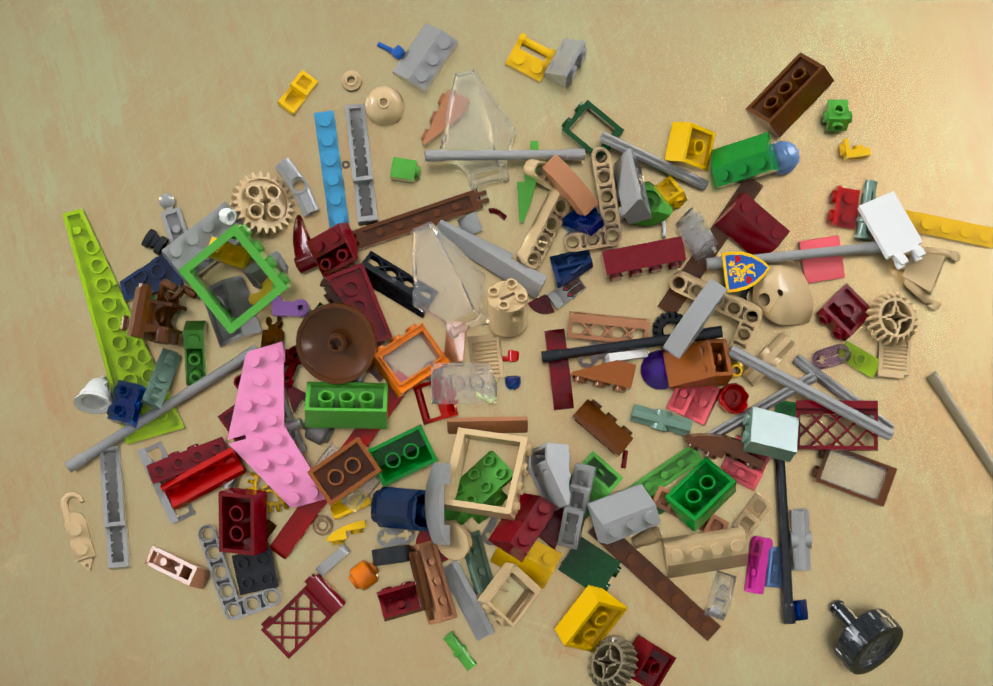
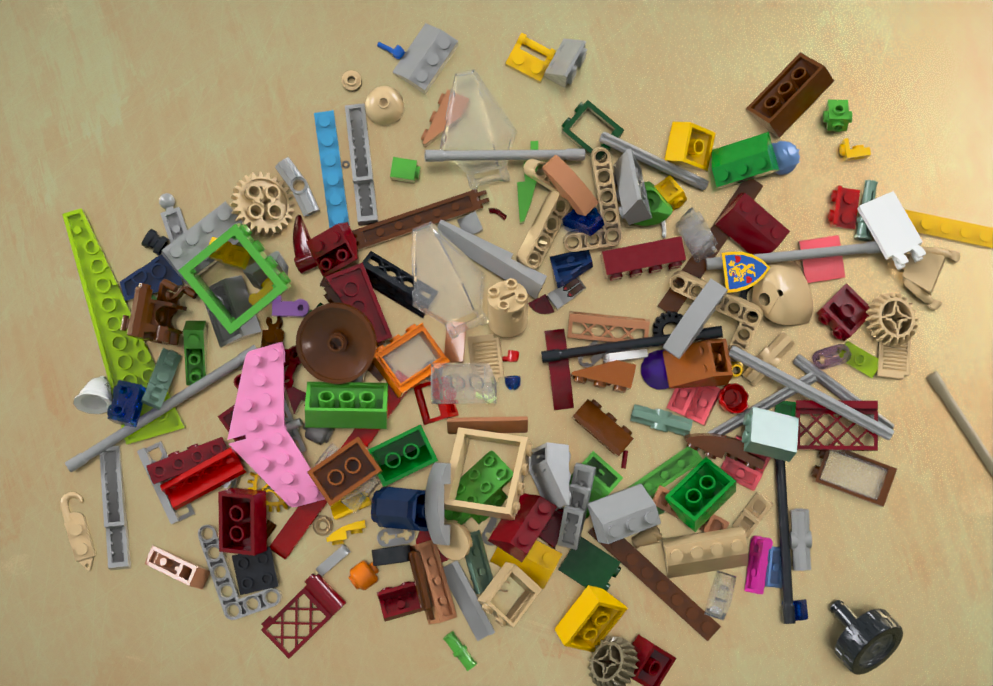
white hinge [219,208,237,225] -> none
yellow slope [277,70,318,116] -> none

